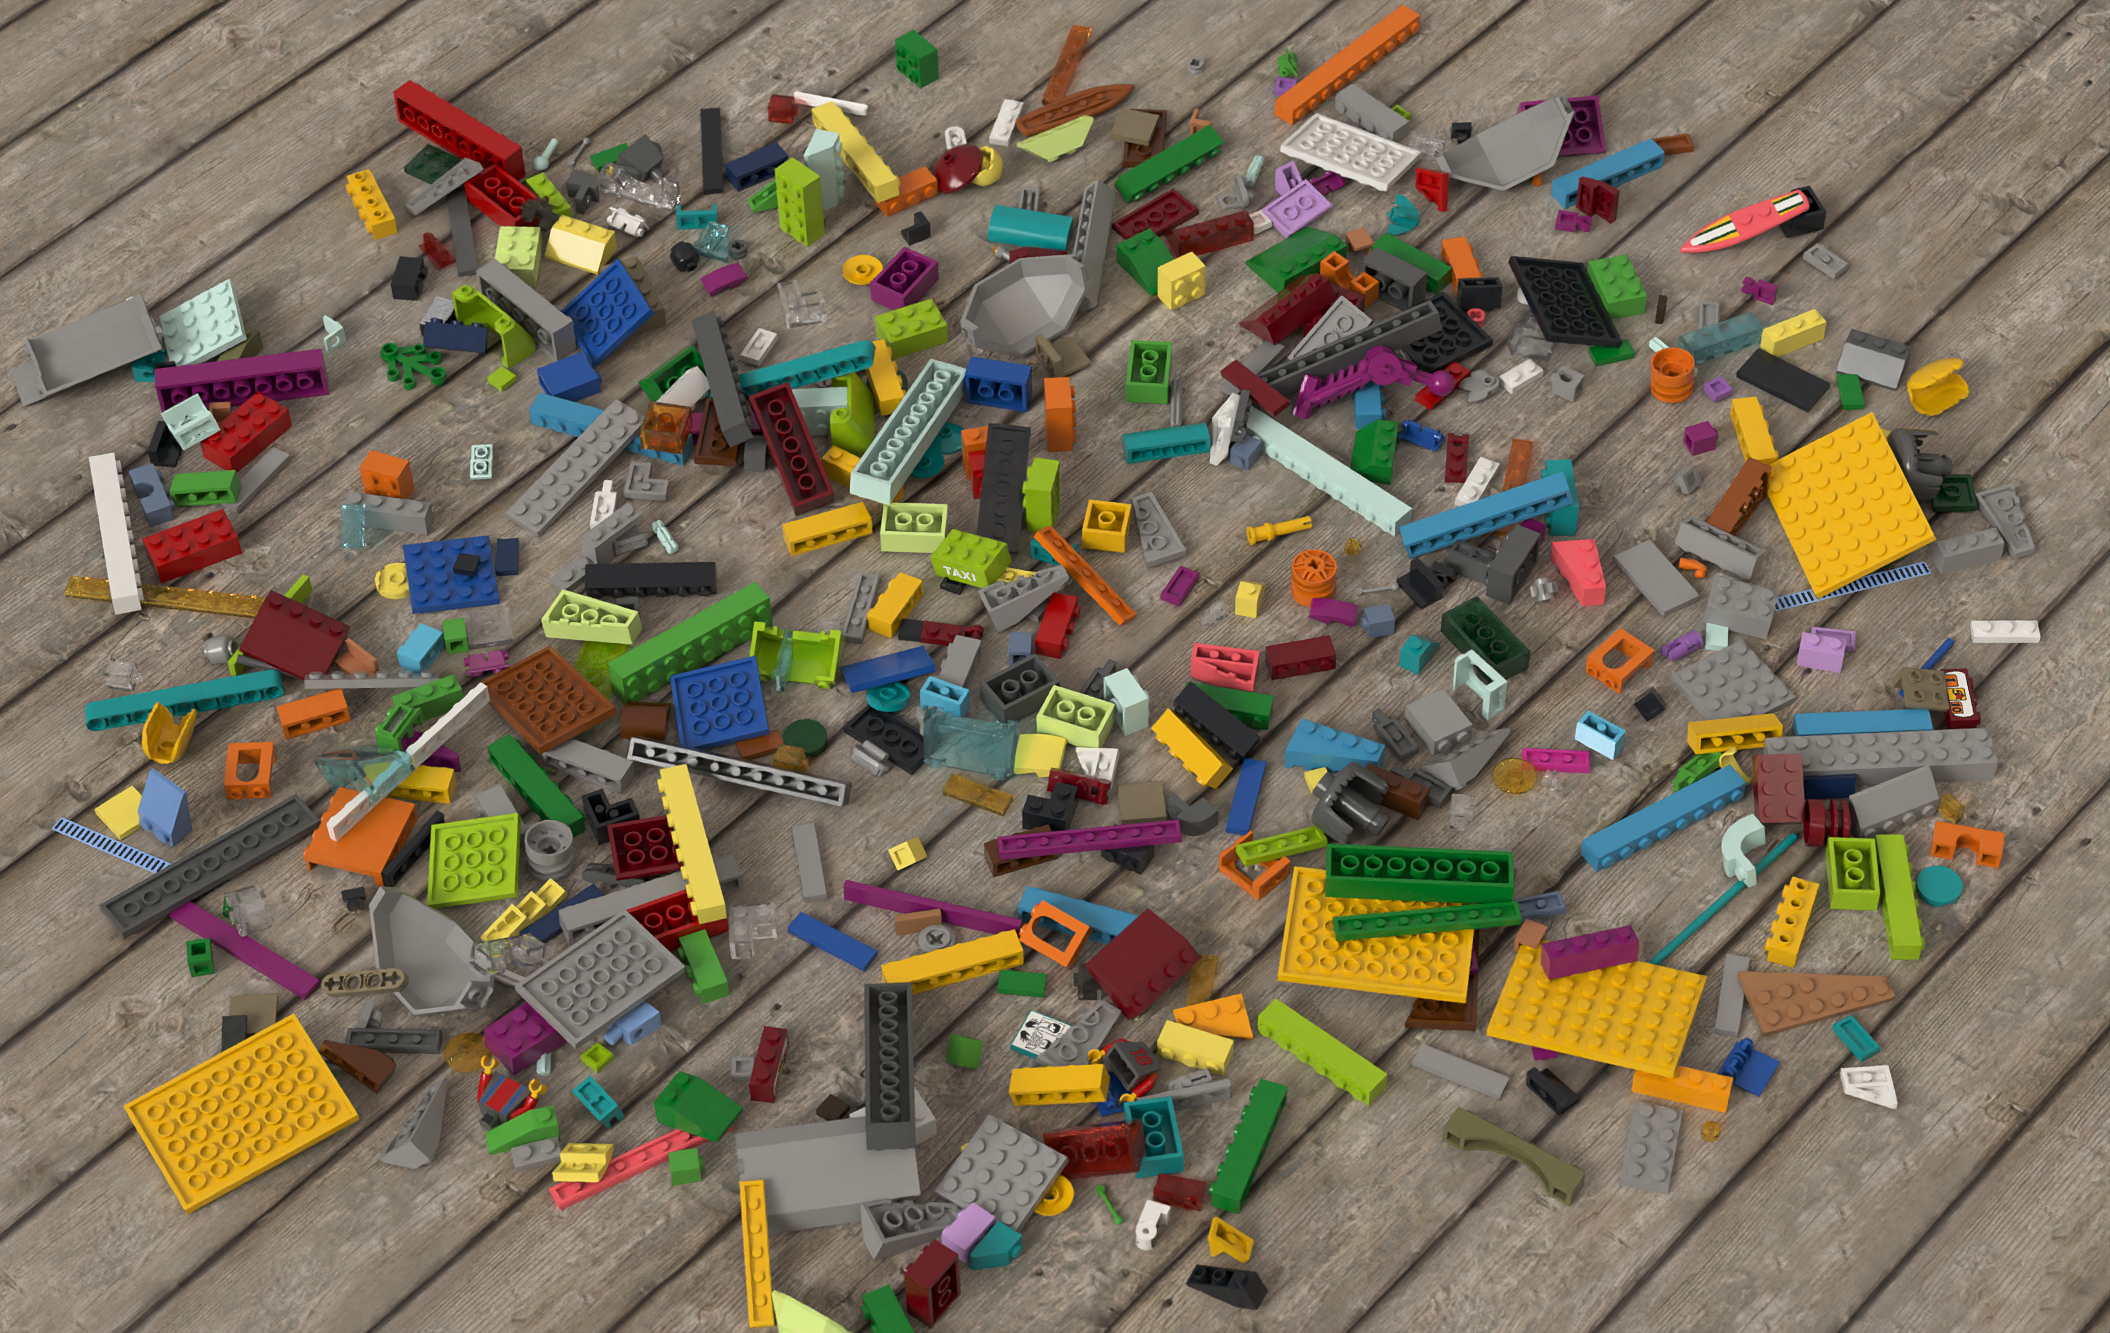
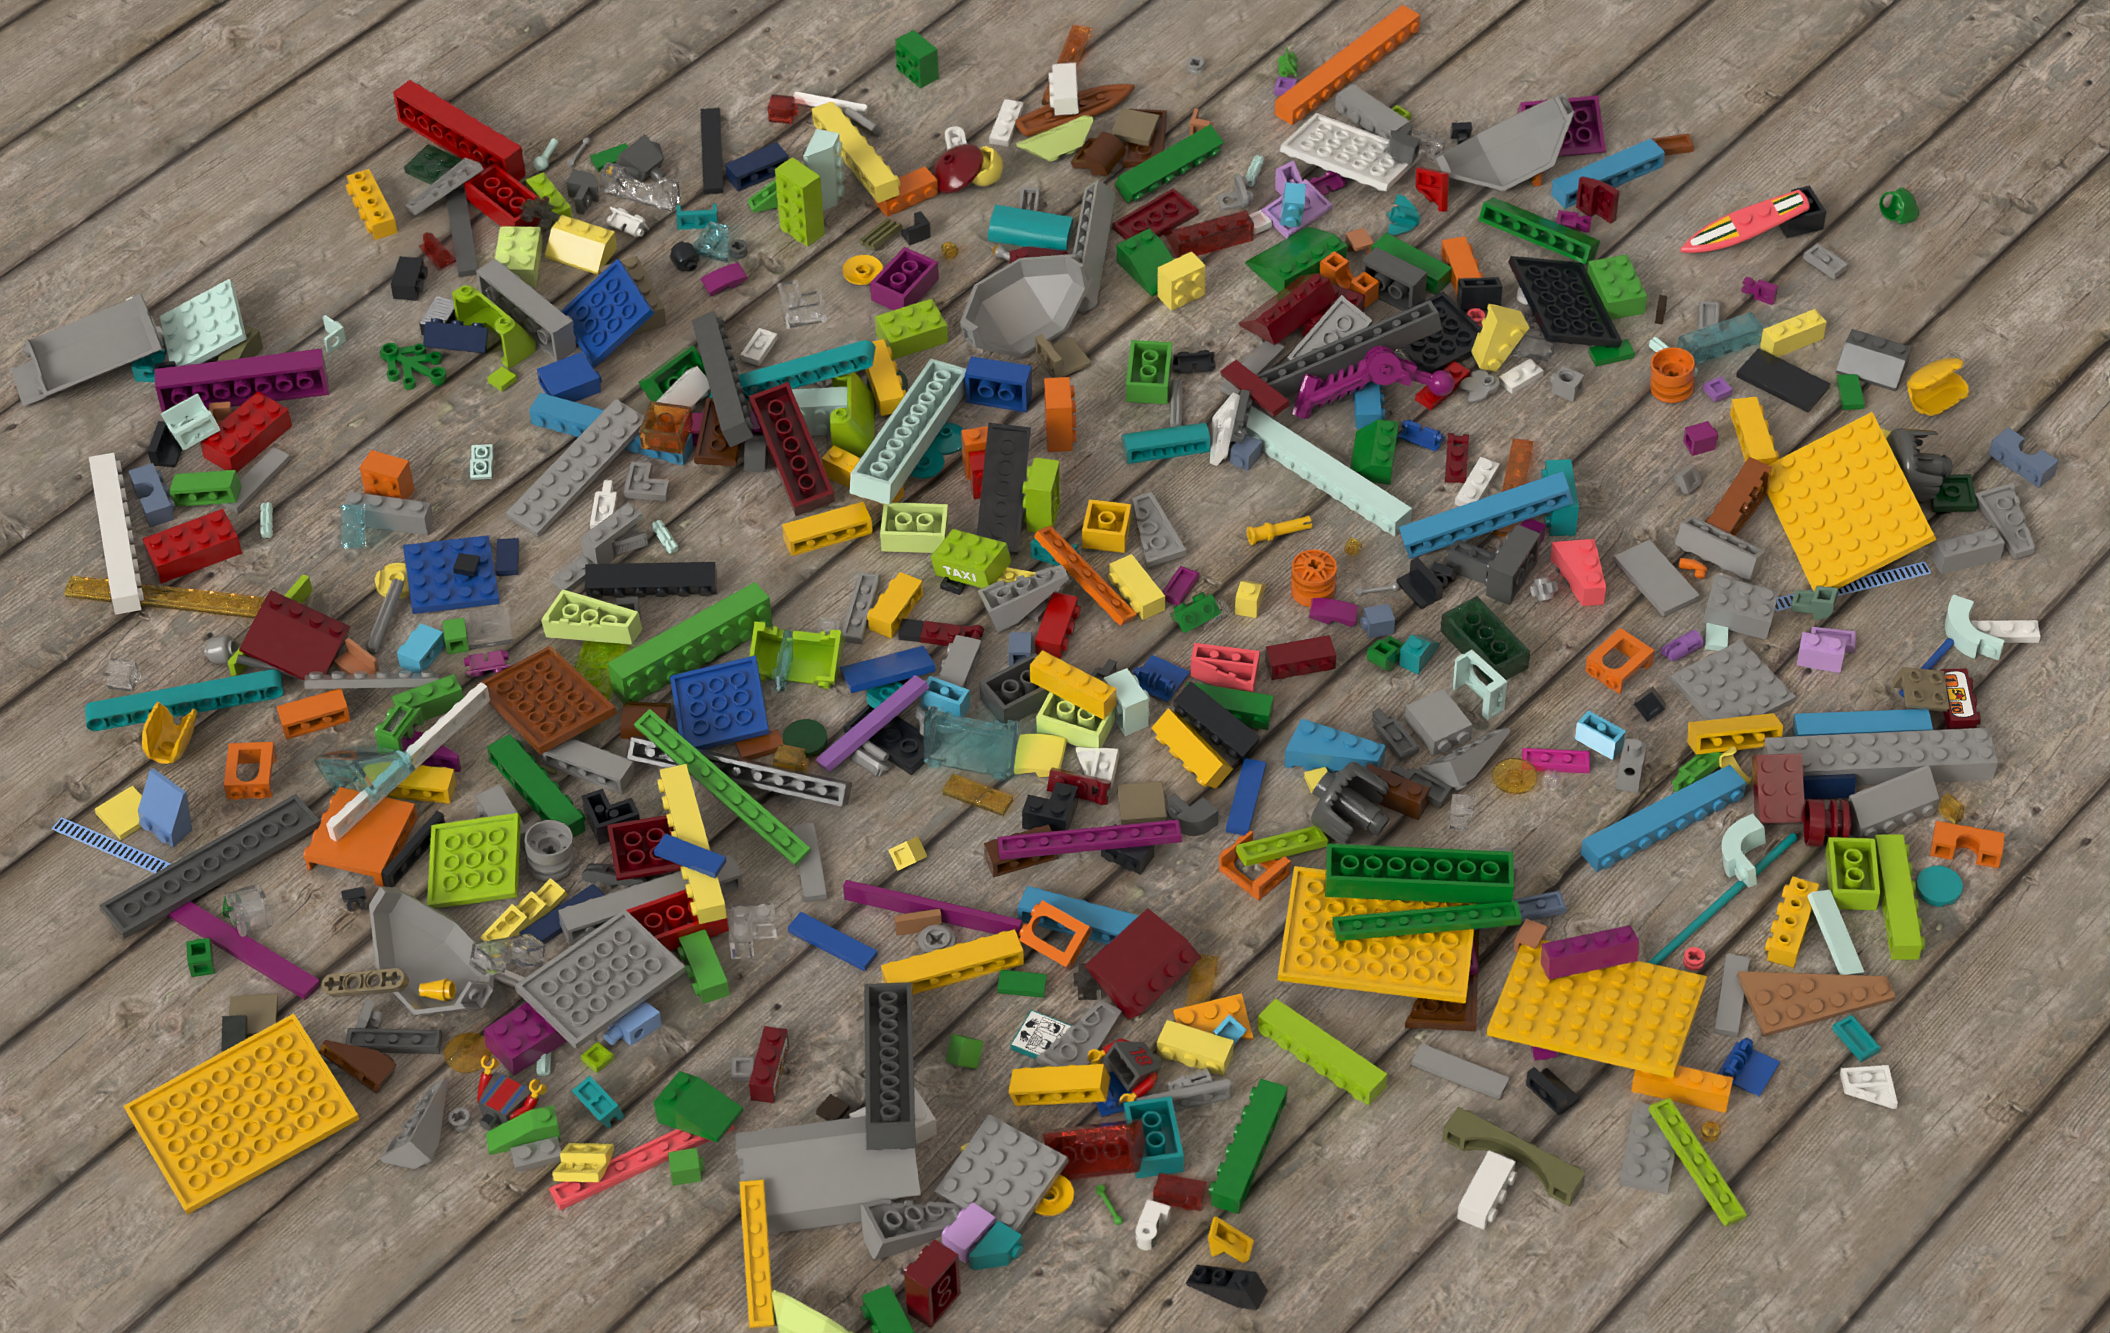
none -> light aqua axle [260,502,273,539]
none -> light grey axle [366,579,404,653]
none -> yellow cone [419,978,456,1002]
none -> light grey bush [448,1108,472,1132]
none -> bright green plate [634,709,811,867]
none -> blue tile [654,834,727,879]
none -> medium lavender tile [815,675,930,772]
none -> light grey tile [844,107,884,137]
none -> olive tile [860,218,903,250]
none -> clear yellow hinge [941,242,959,260]
none -> yellow brick [1030,650,1117,720]
none -> white brick [1049,63,1078,115]
none -> reddish brown brick [1070,132,1126,176]
none -> light yellow brick [1108,554,1165,620]
none -> blue hinge [1133,655,1190,702]
none -> green bracket [1169,592,1221,633]
none -> black hinge [1172,350,1216,374]
none -> medium azure panel [1214,1014,1247,1044]
none -> medium azure brick [1280,182,1306,227]
none -> green brick [1367,636,1404,672]
none -> dark grey brick [1387,123,1421,165]
none -> white brick [1457,1150,1517,1230]
none -> light yellow wedge [1471,304,1530,372]
none -> green brick [1478,197,1600,265]
none -> light grey torso [1616,739,1648,793]
none -> lime tile [1648,1098,1747,1227]
none -> coral bush [1683,947,1705,971]
none -> sand green brick [1791,586,1839,620]
none -> light aqua tile [1807,890,1864,975]
none -> green piece [1879,187,1919,224]
none -> light aqua arch [1945,594,2005,660]
none -> sand blue arch [1989,427,2059,488]

